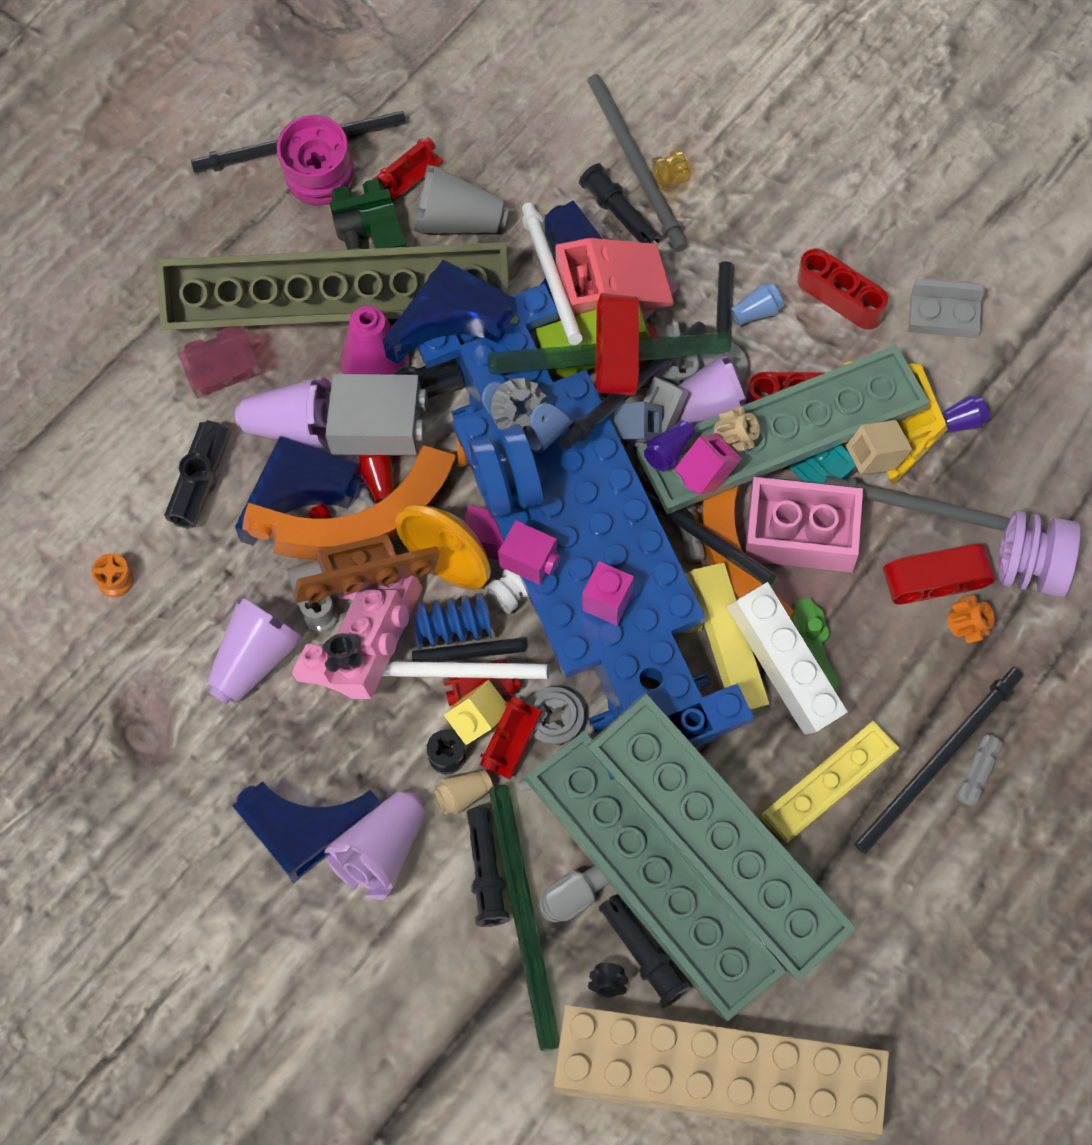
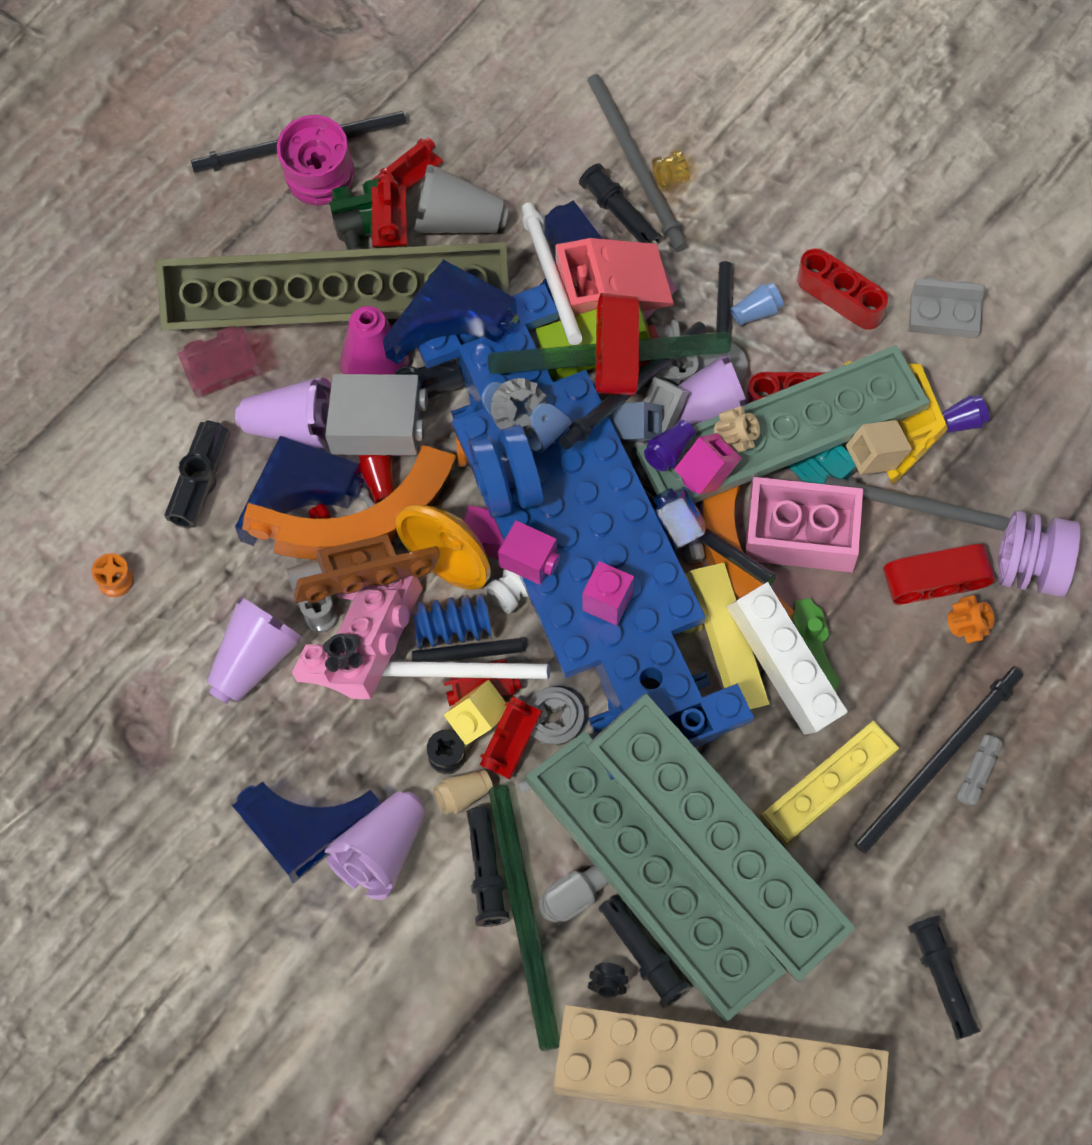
none -> red hinge [372,175,407,247]
none -> clear blue brick [653,486,706,551]
none -> black pin [908,915,981,1040]

